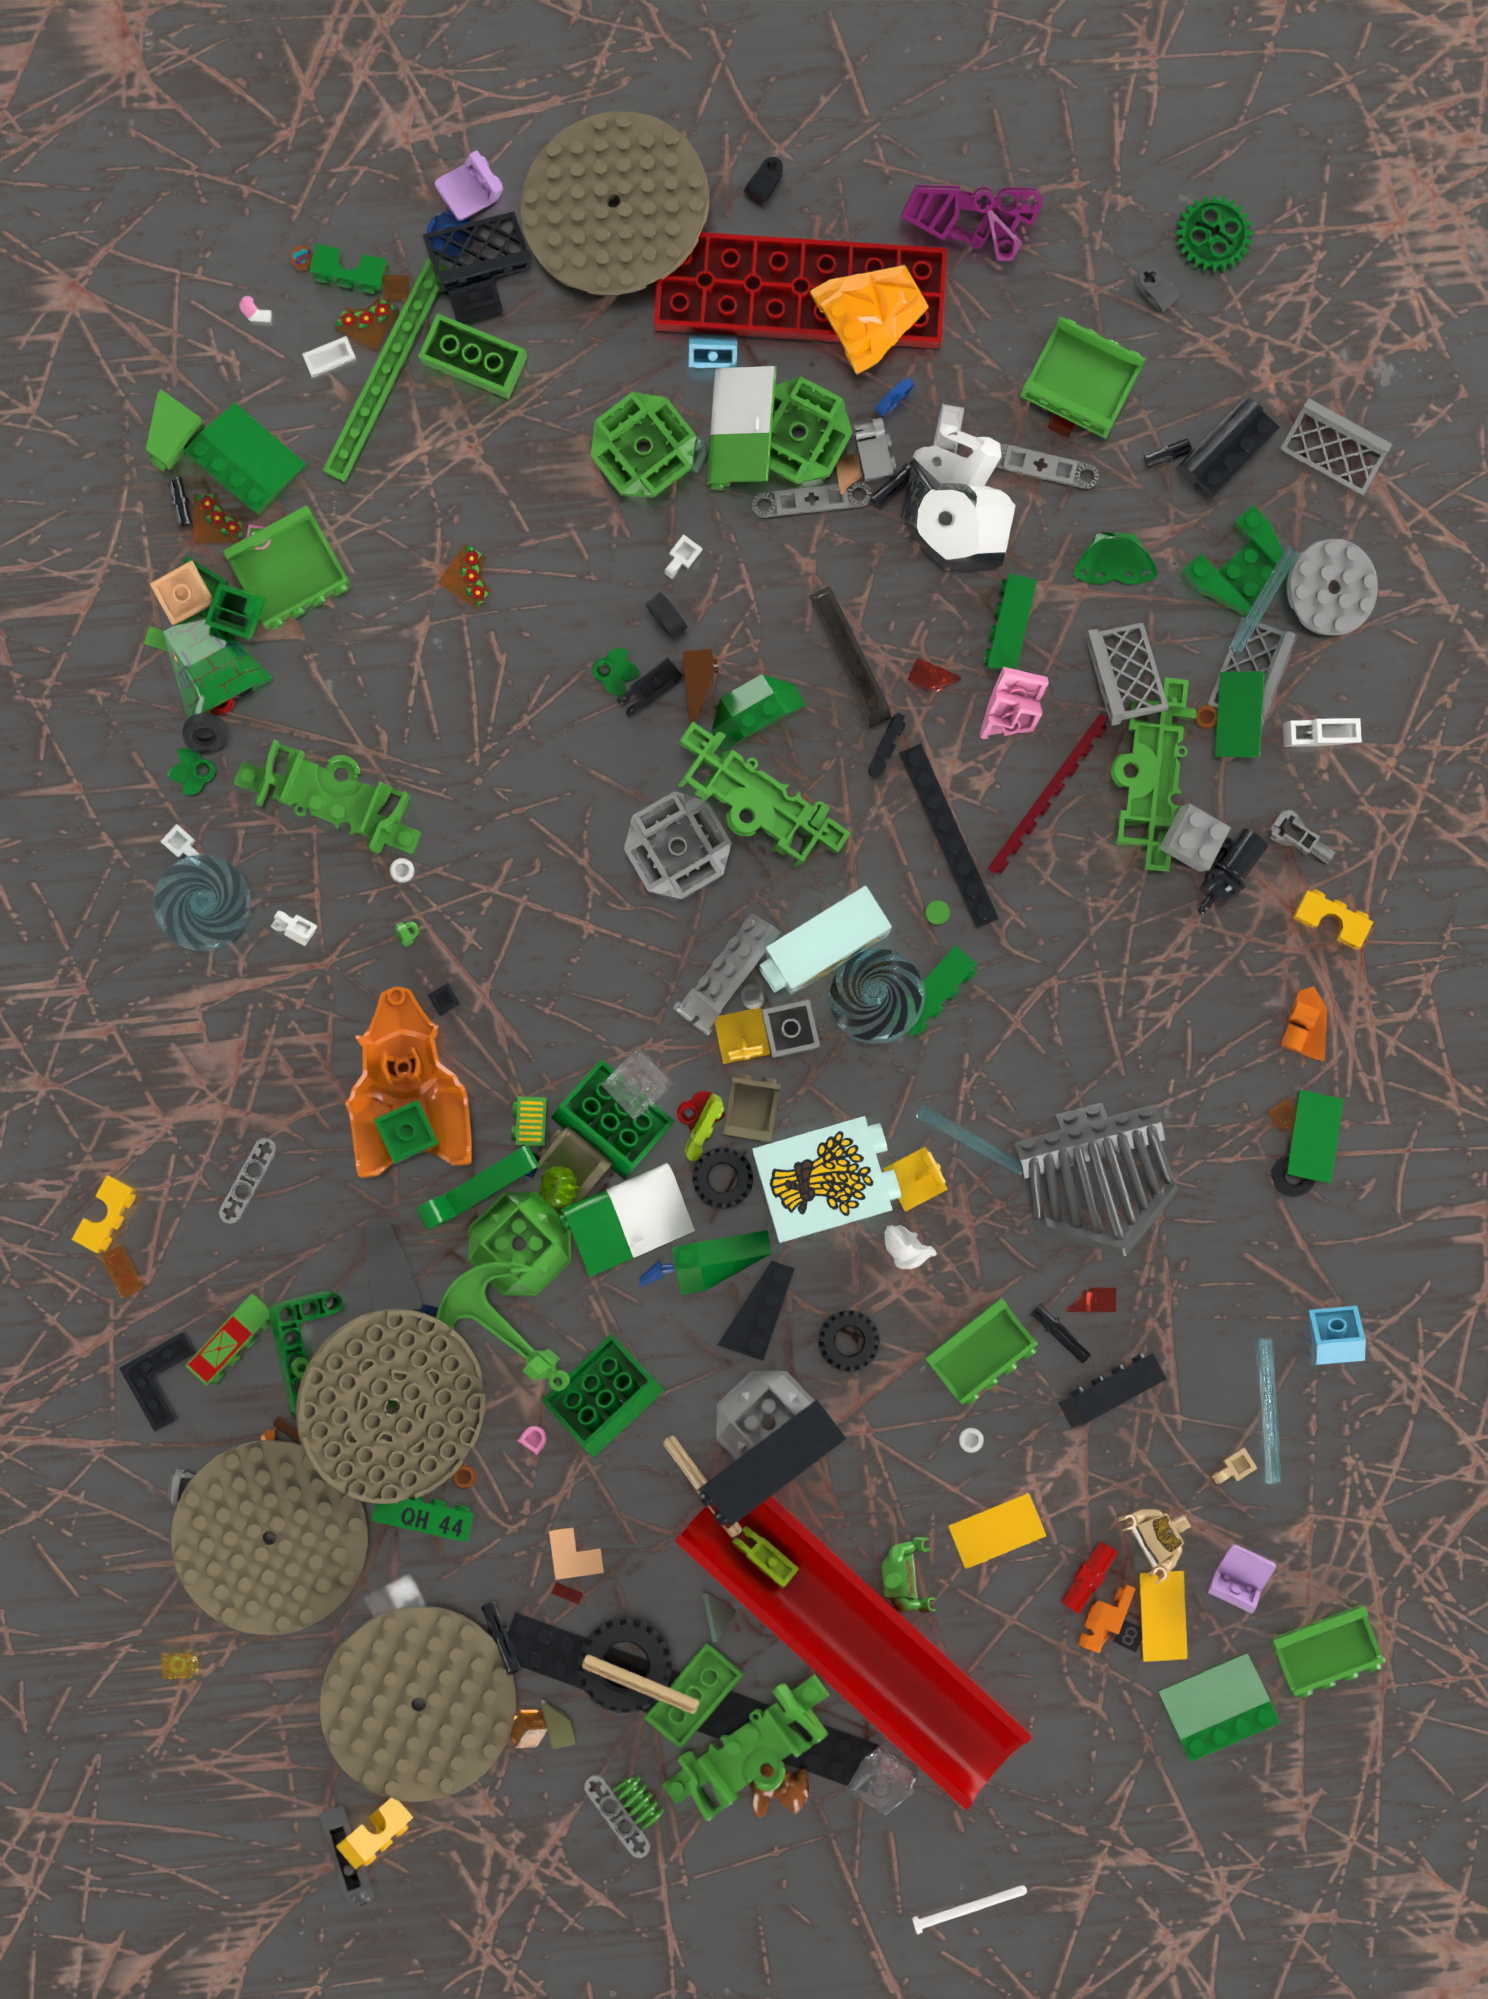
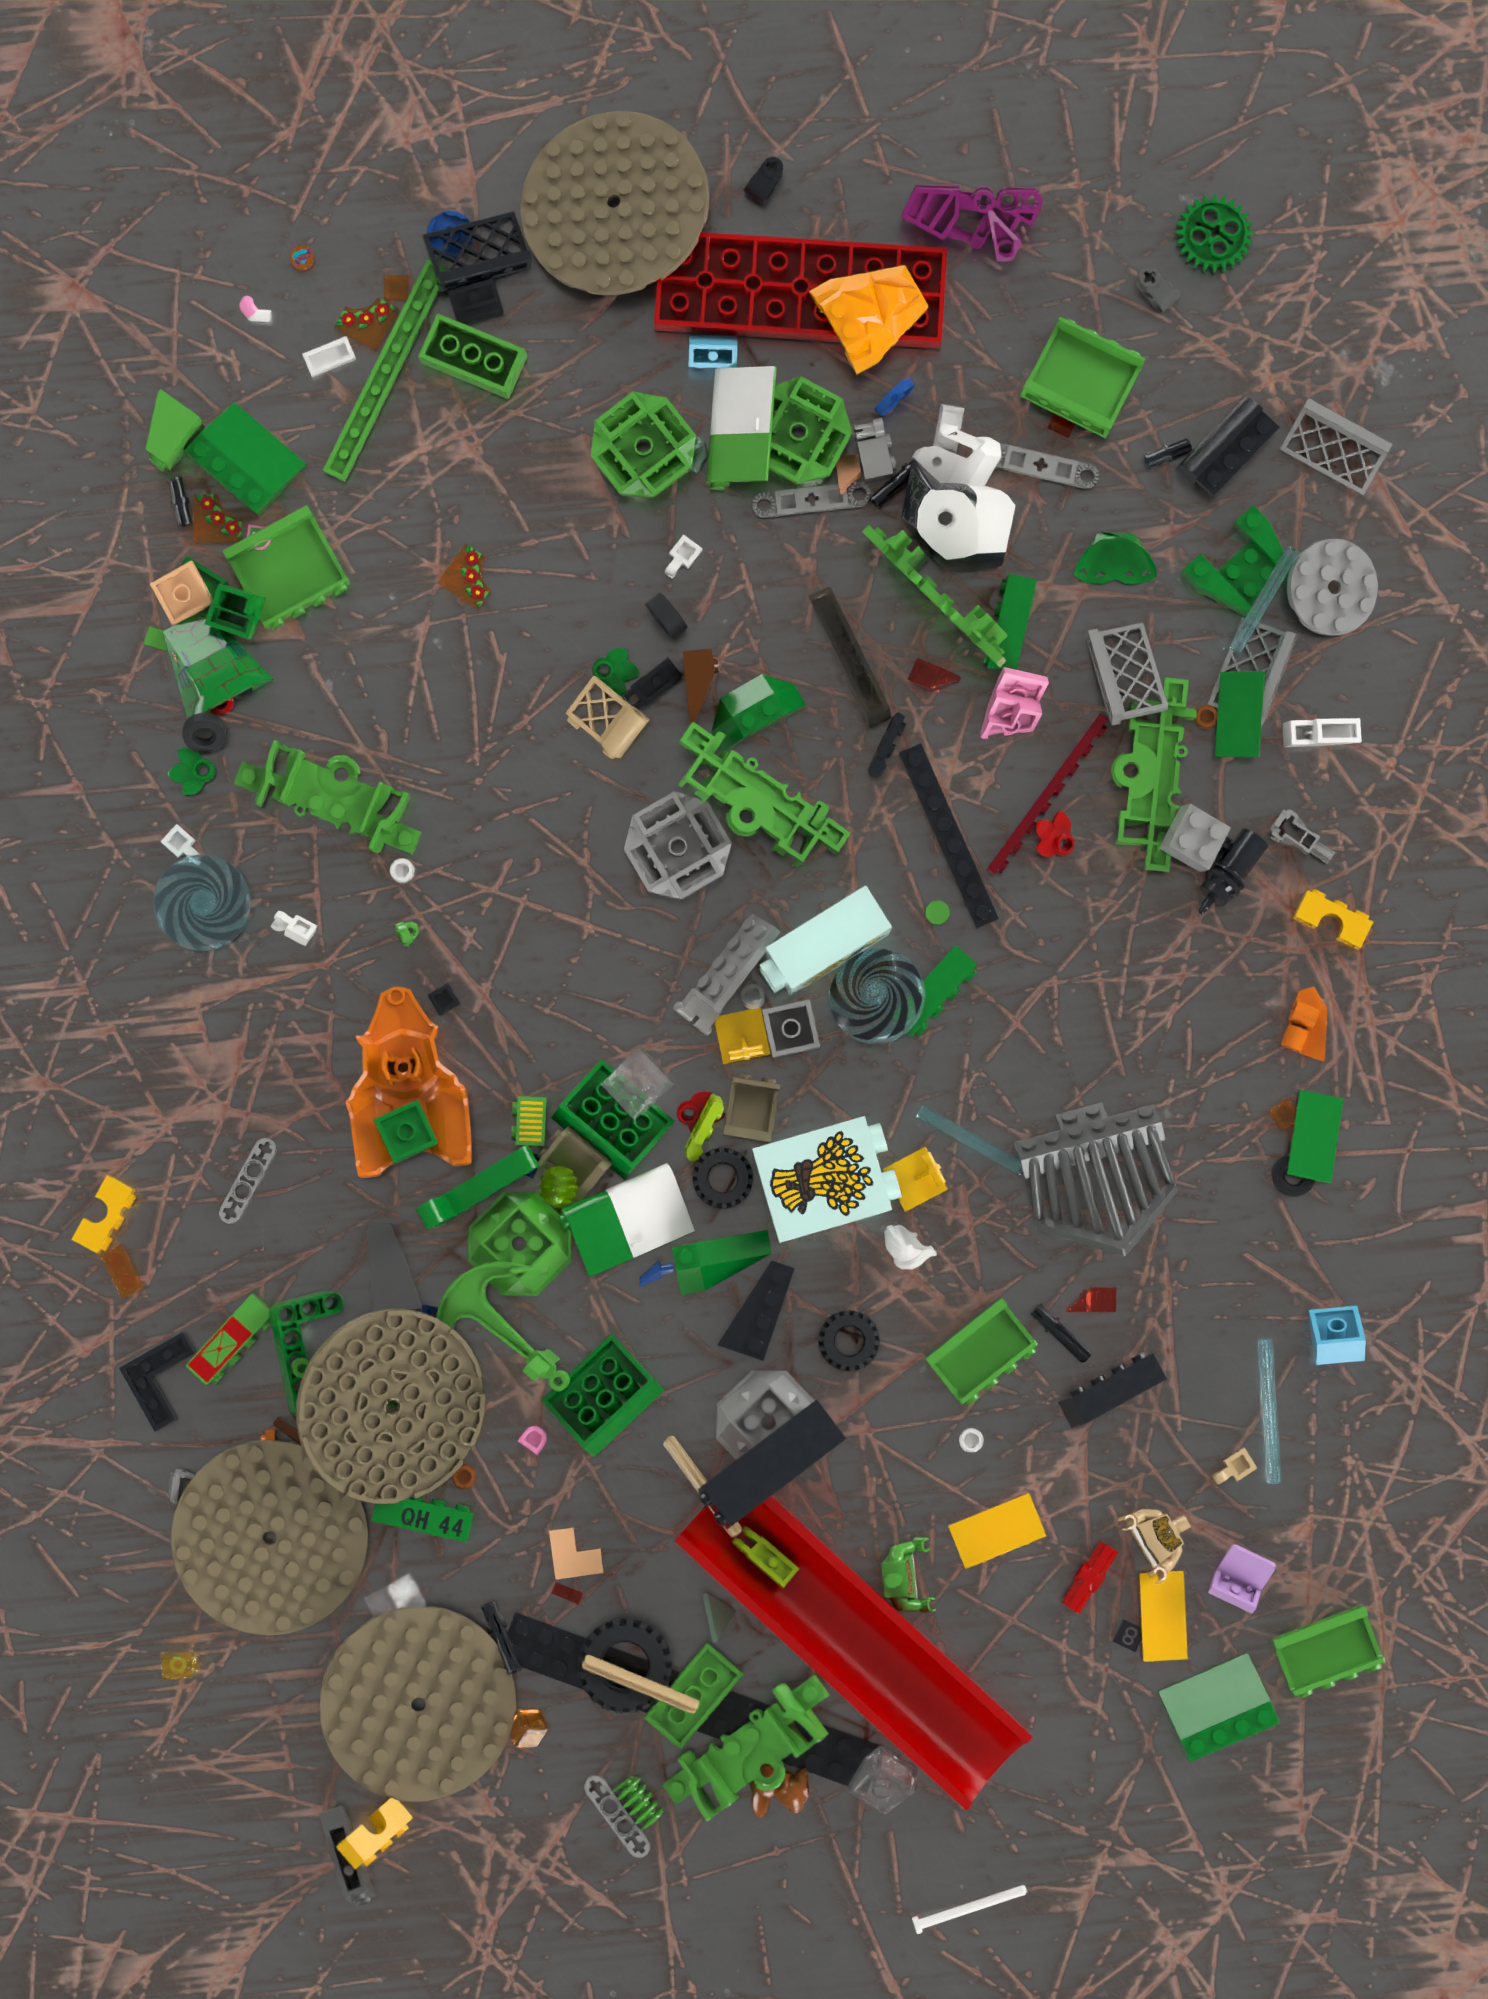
green arch [309,243,388,294] -> none
lavender bracket [434,150,503,221] -> none
olive slope [541,1700,576,1749] -> none
orange plate [1078,1583,1136,1653] -> none
none -> tan piece [565,676,649,759]
none -> bright green piece [862,525,1008,668]
none -> red plate [1035,811,1075,857]

